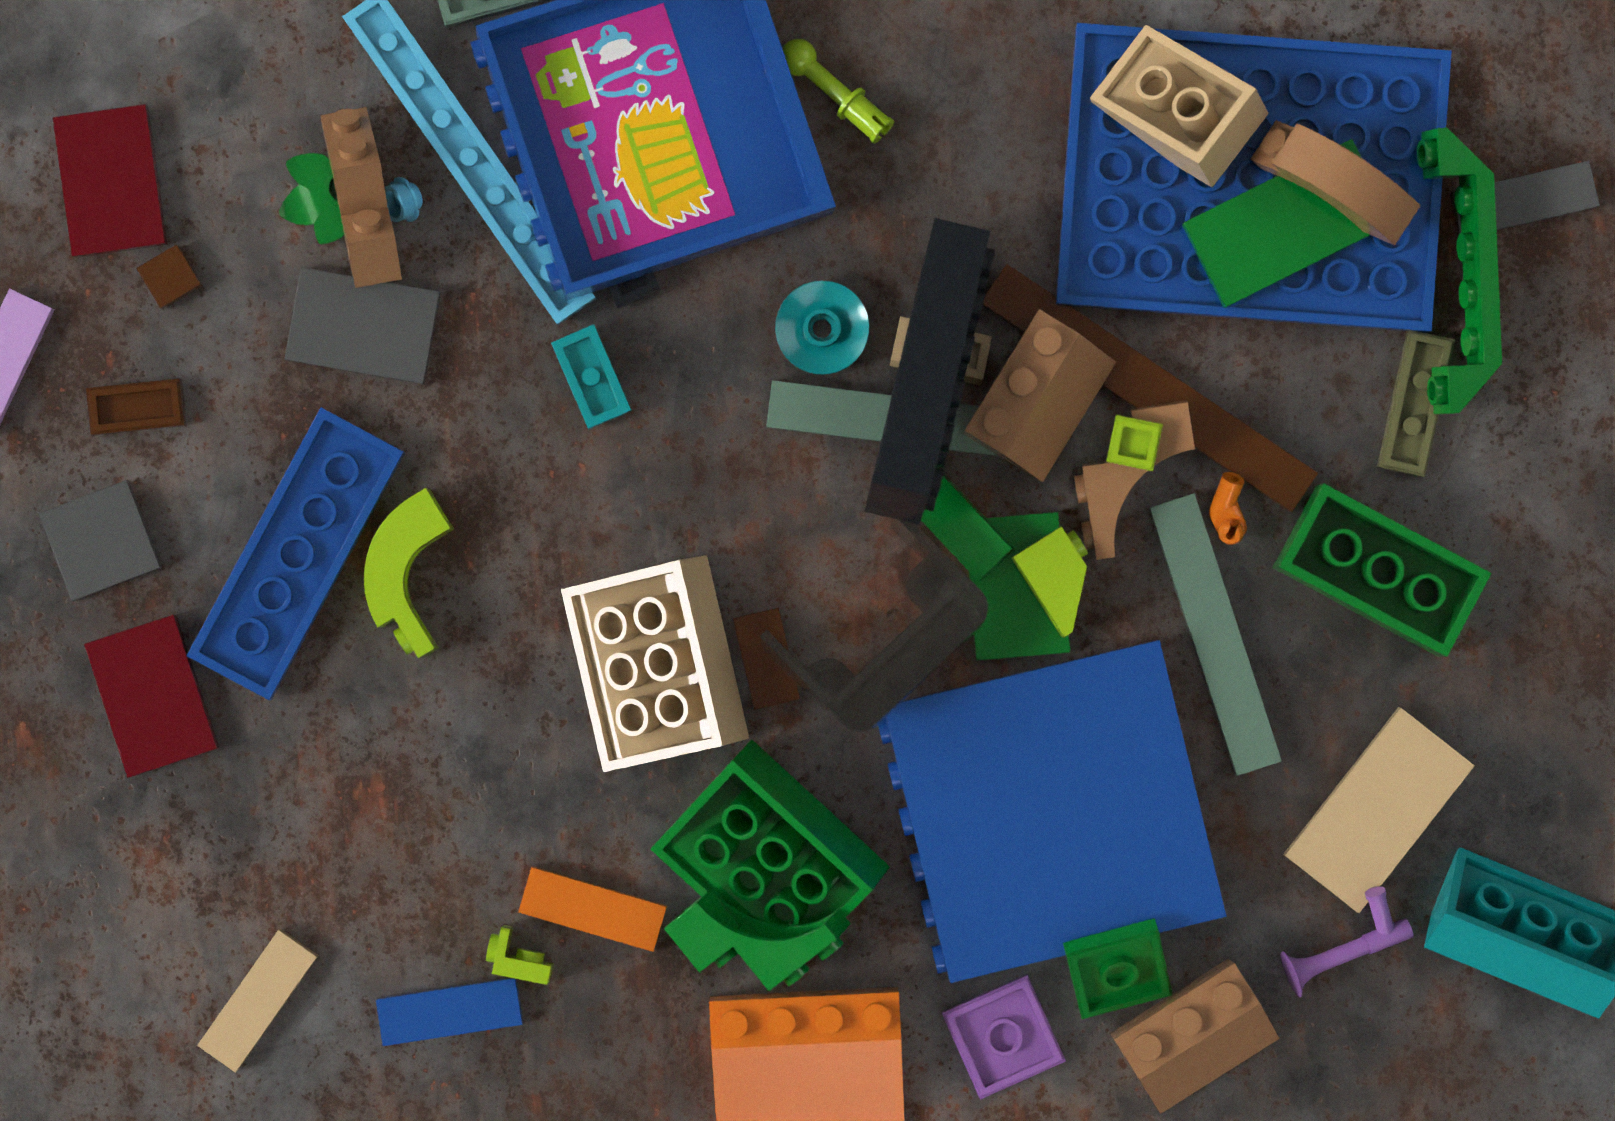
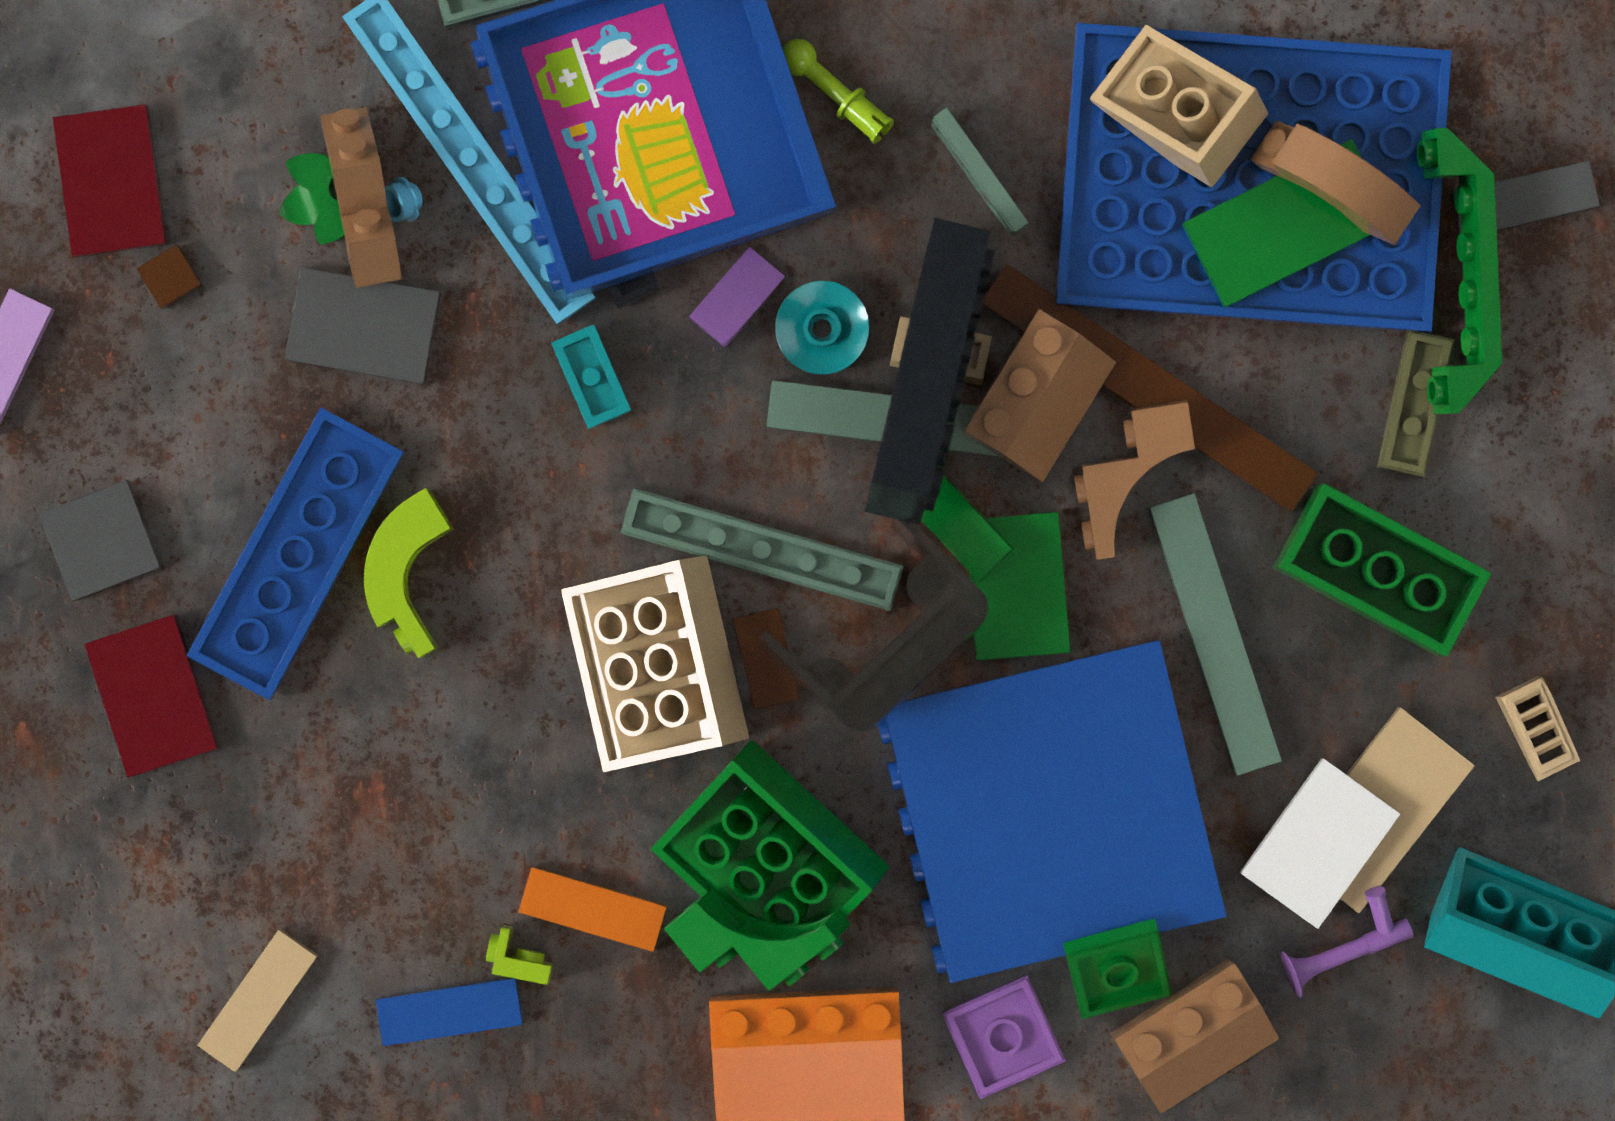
reddish brown tile [86,379,187,436] -> none
lime slope [1011,526,1088,637] -> none
lime tile [1106,414,1163,471] -> none
orange arm [1209,472,1247,545] -> none
none -> sand green tile [620,488,904,611]
none -> medium lavender slope [689,247,785,349]
none -> sand green tile [931,107,1029,237]
none -> white tile [1239,758,1400,929]
none -> tan slope [1495,676,1580,781]

